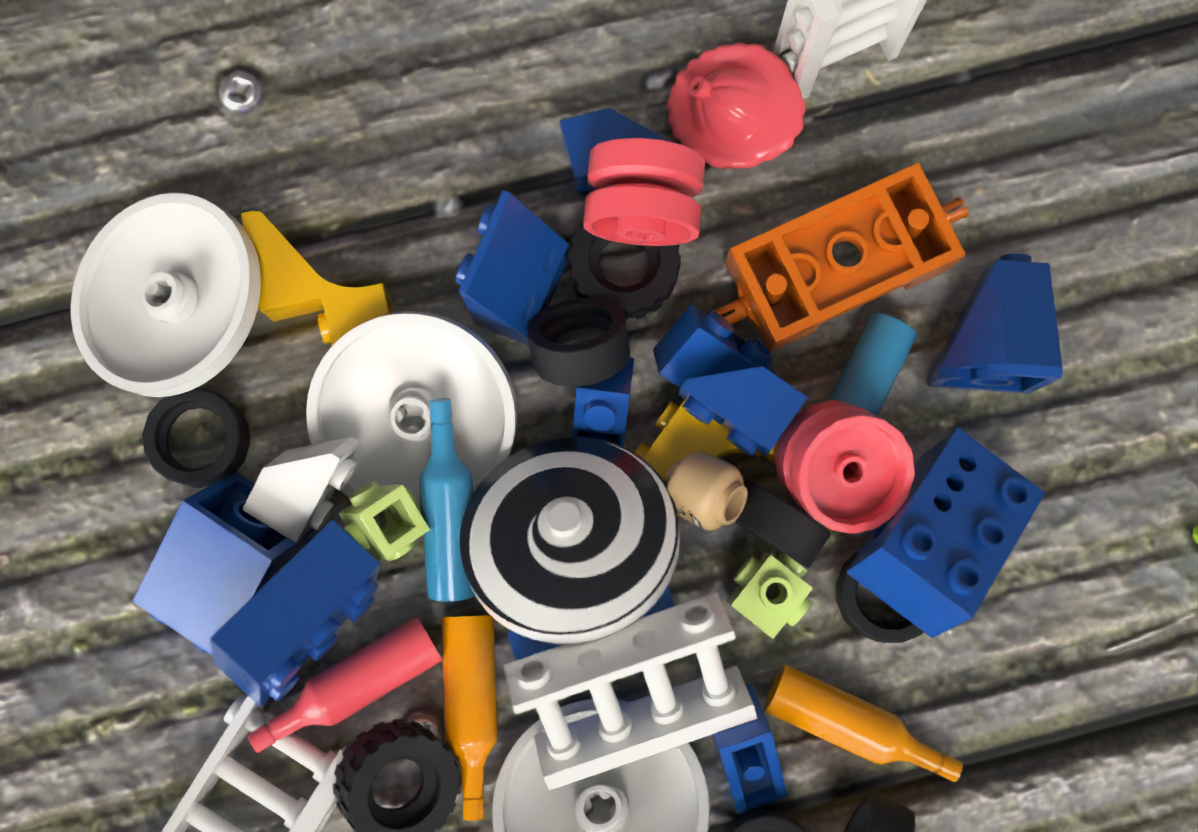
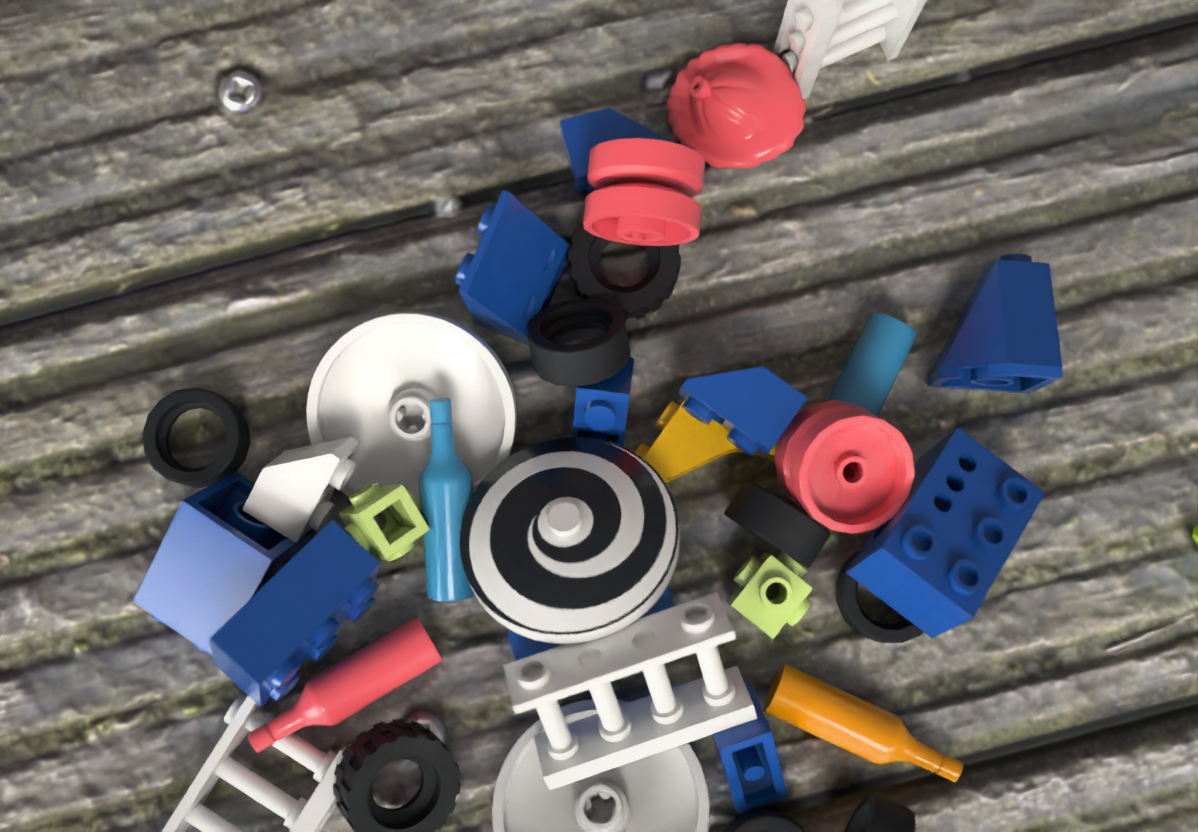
white dish [71,193,261,397] -> none
yellow arch [240,211,395,346] -> none
light orange piece [442,615,498,821] -> none
blue slope [652,304,777,388] -> none
tan head [664,451,748,531] -> none
orange brick [712,162,968,352] -> none

